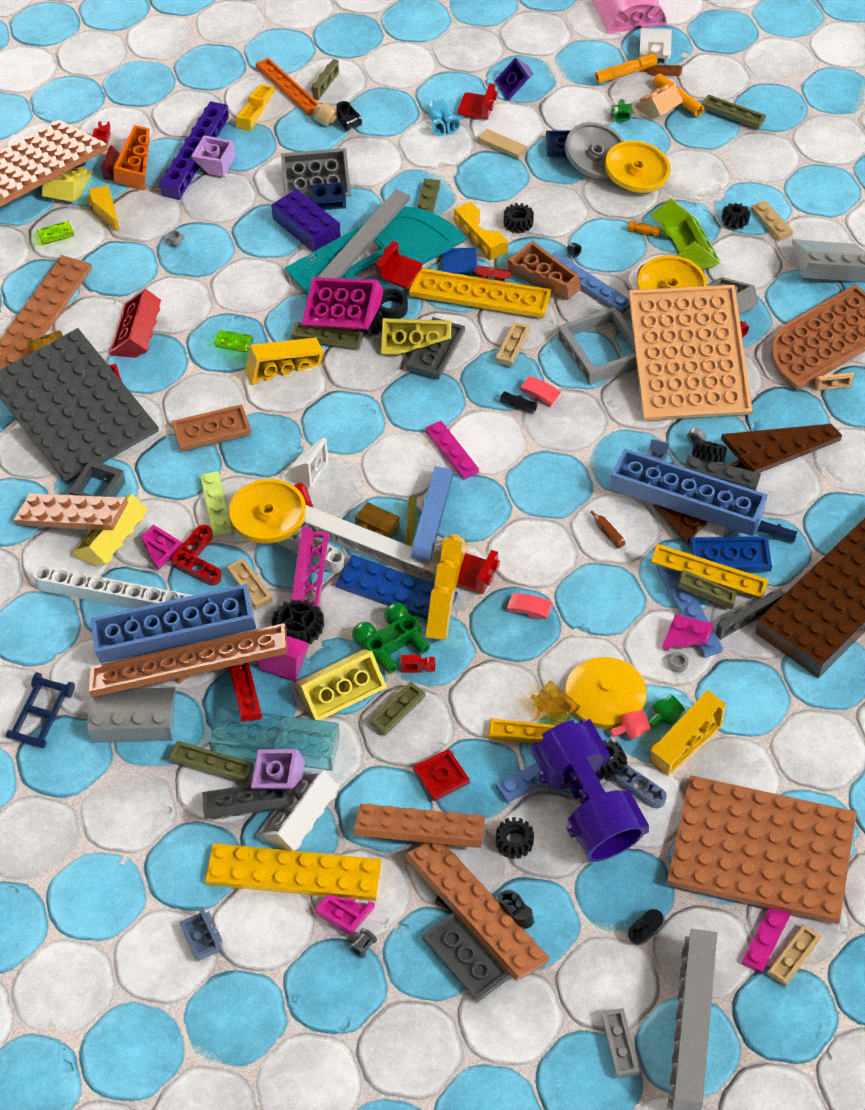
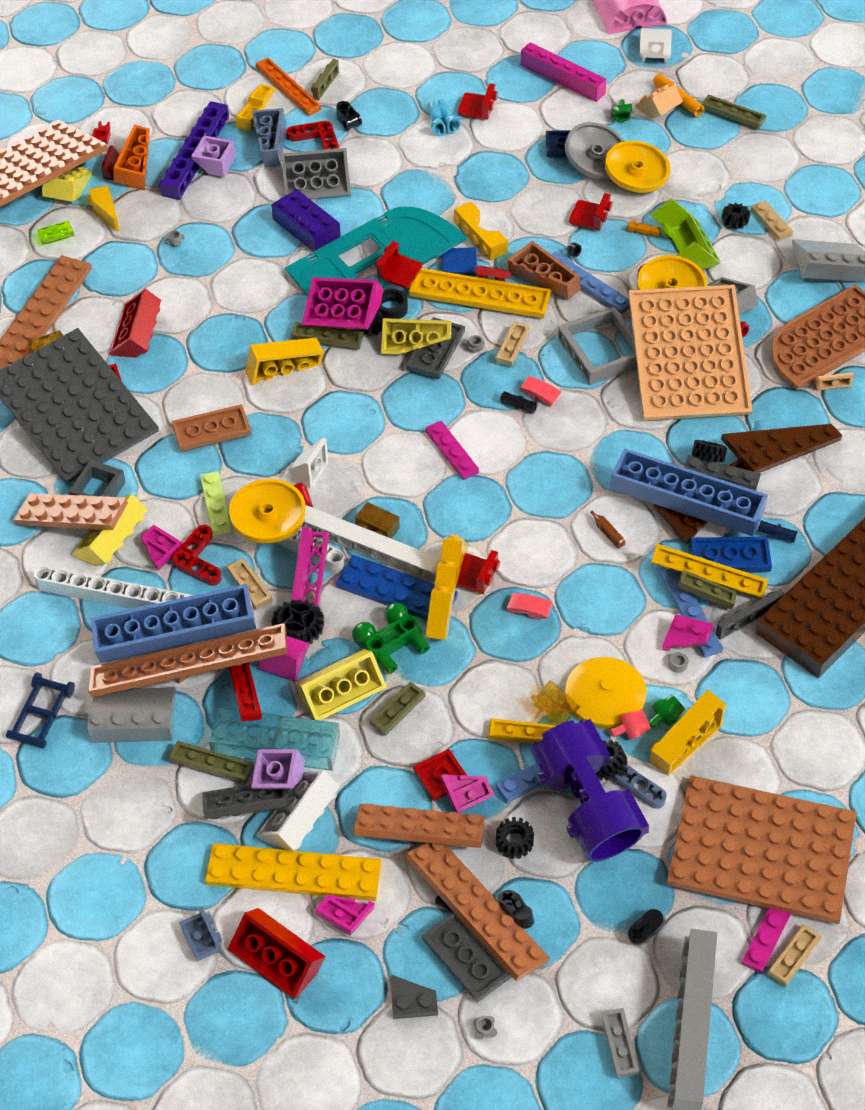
clear neon green plate [214,330,254,353] -> none
dark blue brick [311,182,346,210] -> none
tan head [313,103,338,127] -> none
light grey tile [318,189,410,278] -> none
dark grey bush [349,928,377,958] -> none
red plate [401,654,436,673] -> none
clear yellow tile [405,496,417,547] -> none
medium blue beam [411,466,454,562] -> none
olive plate [417,178,441,213] -> none
tan tile [478,129,527,160] -> none
dark purple slope [495,57,533,100] -> none
black tyre [503,203,534,233] -> none
light orange piece [595,53,658,84] -> none
dark orange piece [639,65,682,76] -> none
sand blue bracket [647,439,669,462] -> none
light grey tile [687,428,707,444] -> none
none -> red slope [227,908,326,999]
none -> sand blue wedge [252,108,287,167]
none -> red beam [286,121,339,150]
none -> dark grey wing [390,975,438,1019]
none -> dark pink wing [440,774,495,813]
none -> light grey plate [467,335,485,351]
none -> light grey plate [473,1016,497,1040]
none -> dark pink brick [520,42,607,102]
none -> red bracket [569,193,613,231]

